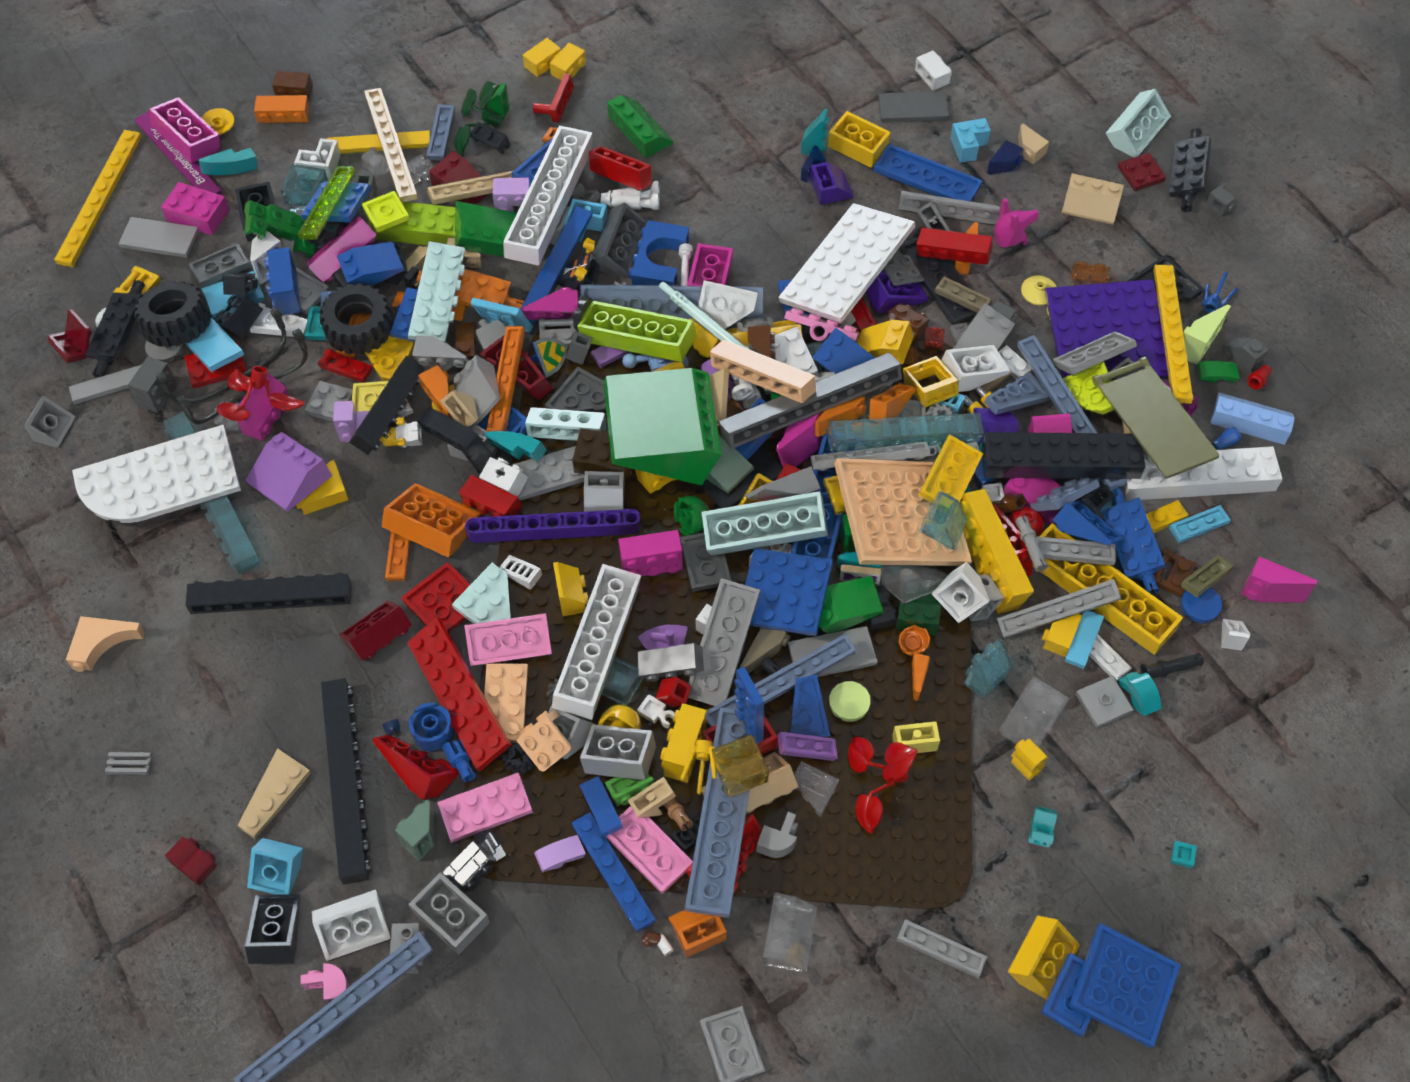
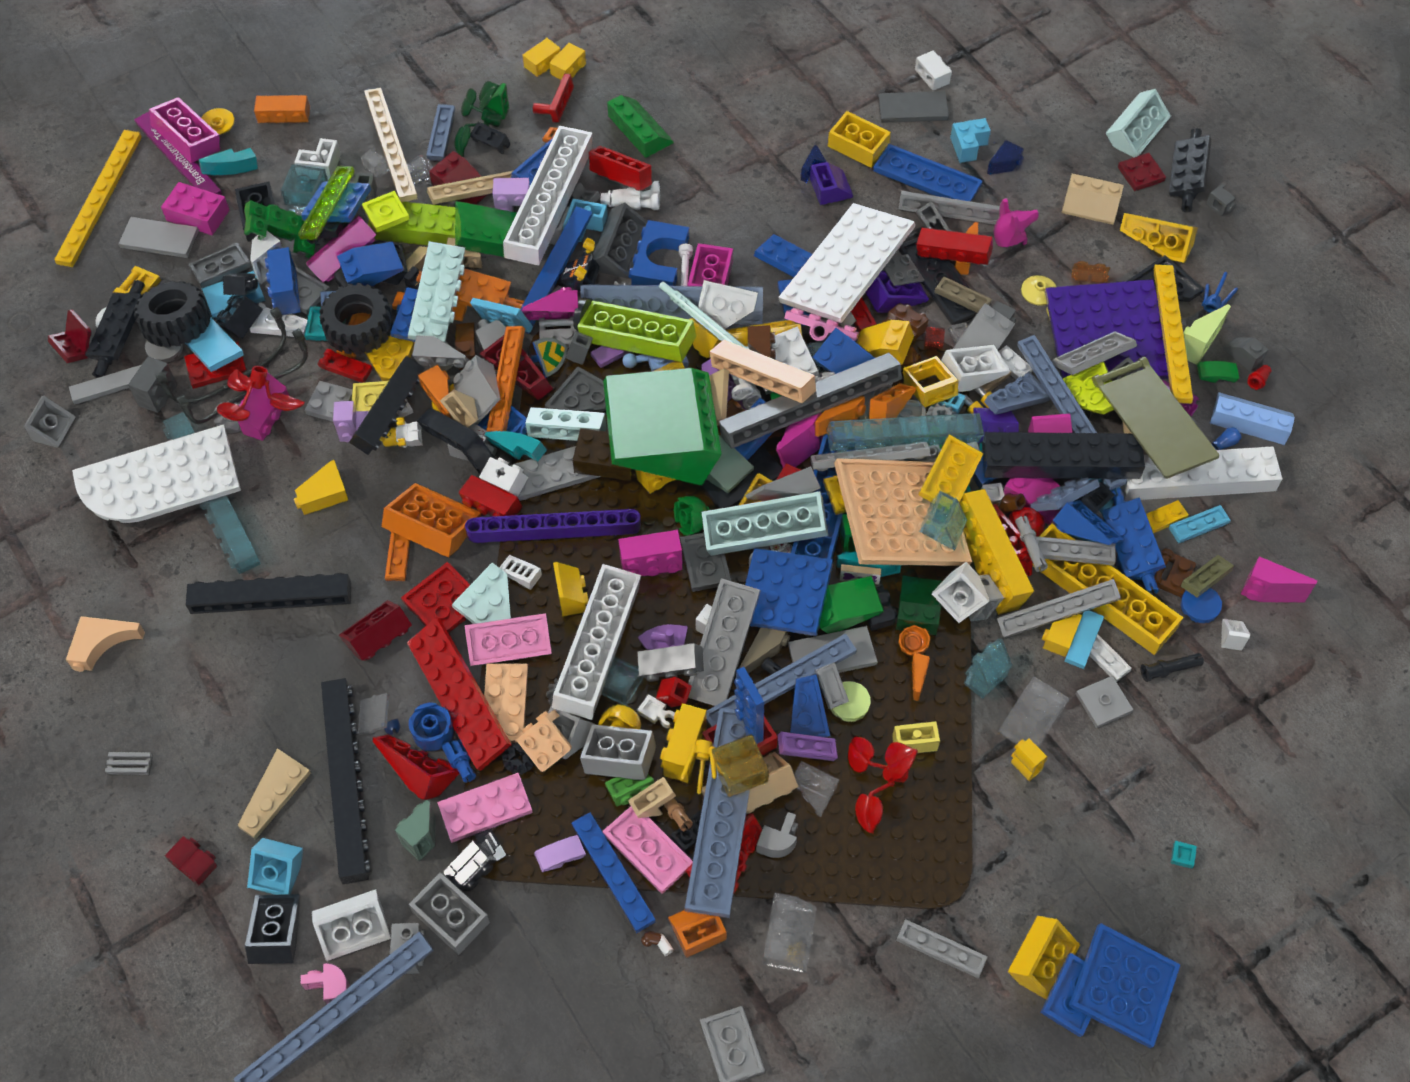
medium lavender slope [245,432,332,512] -> none
reddish brown brick [272,71,313,100] -> none
yellow tile [327,130,430,154] -> none
blue tile [579,776,623,837] -> none
light grey slope [584,471,625,512] -> none
light grey tile [737,317,774,332] -> none
teal slope [801,109,830,158] -> none
clear slope [881,565,948,604] -> none
tan slope [1018,124,1049,164] -> none
teal brick [1028,805,1057,848] -> none
teal brick [1119,672,1162,716] -> none
none -> clear piece [358,693,390,735]
none -> blue plate [754,234,813,277]
none -> light grey tile [814,662,849,709]
none -> yellow wedge [1120,213,1198,263]

